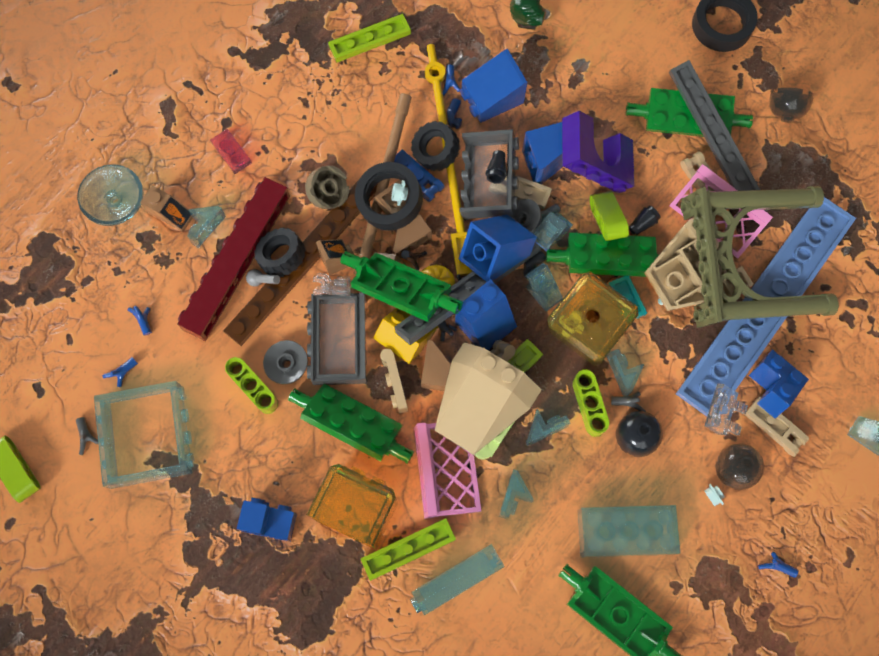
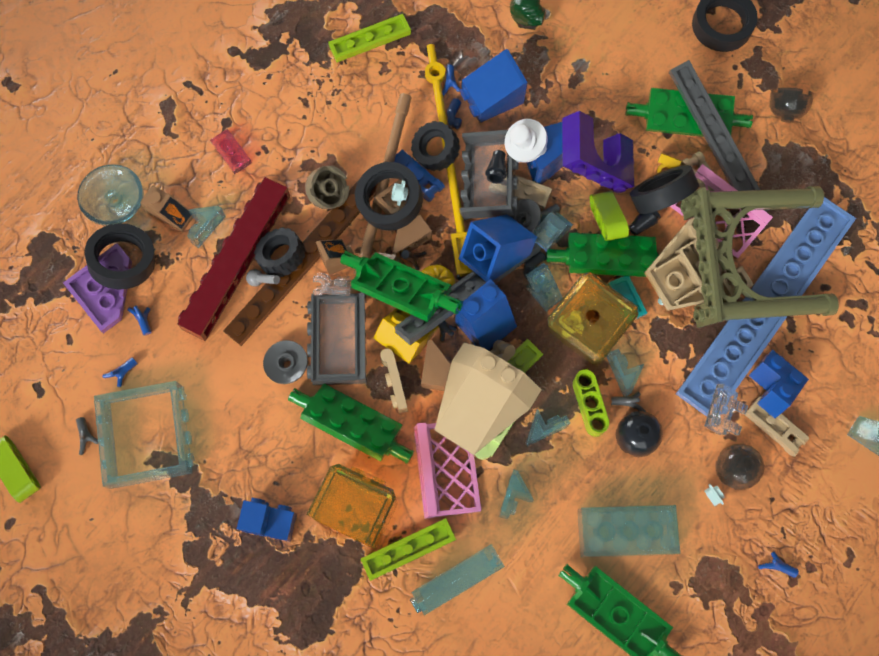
lime beam [225,357,278,414] -> none
none -> medium lavender plate [63,243,132,333]
none -> black tyre [85,223,155,290]
none -> white plate [505,119,548,163]
none -> black tyre [630,165,699,214]
none -> yellow tile [657,153,682,173]

